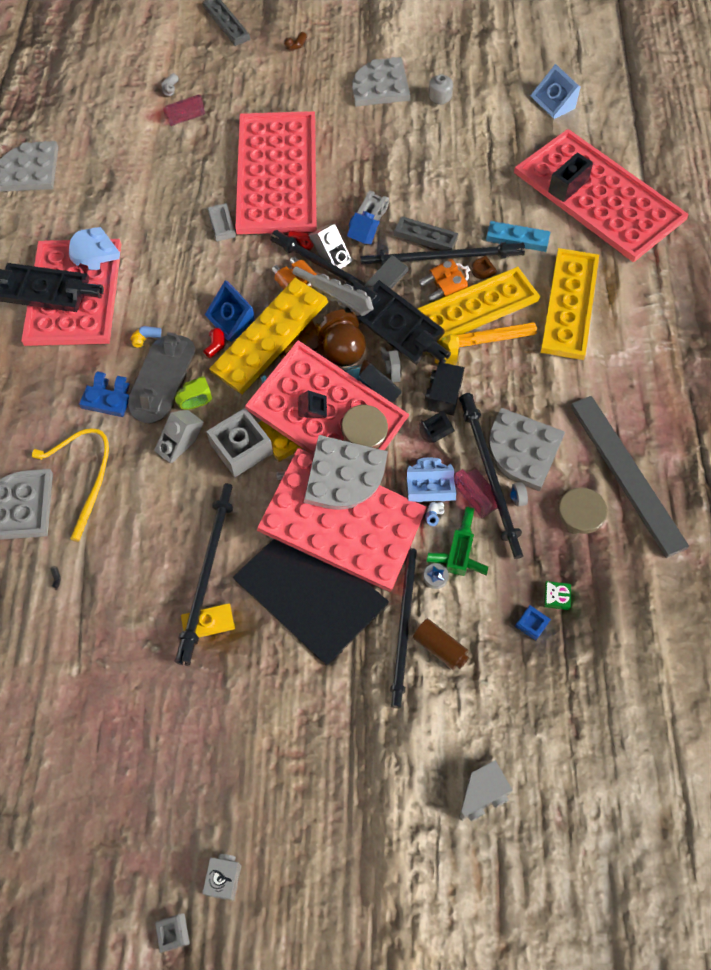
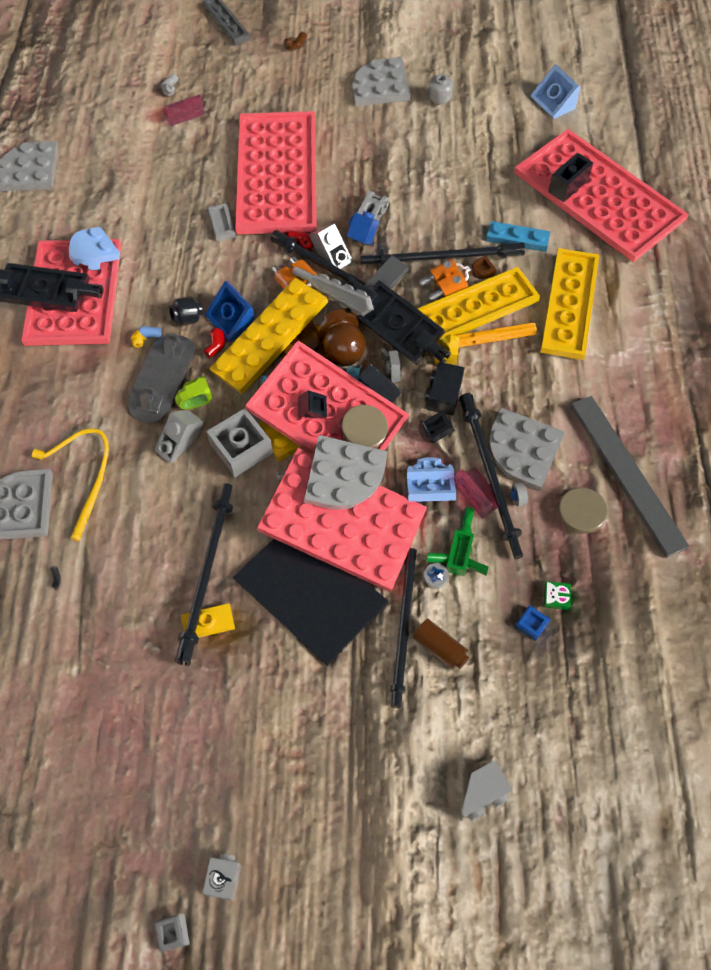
blue plate [79,371,130,417] -> none
dark grey plate [394,216,459,251] -> none
arm [425,501,445,526] -> none
none -> black head [169,296,203,326]

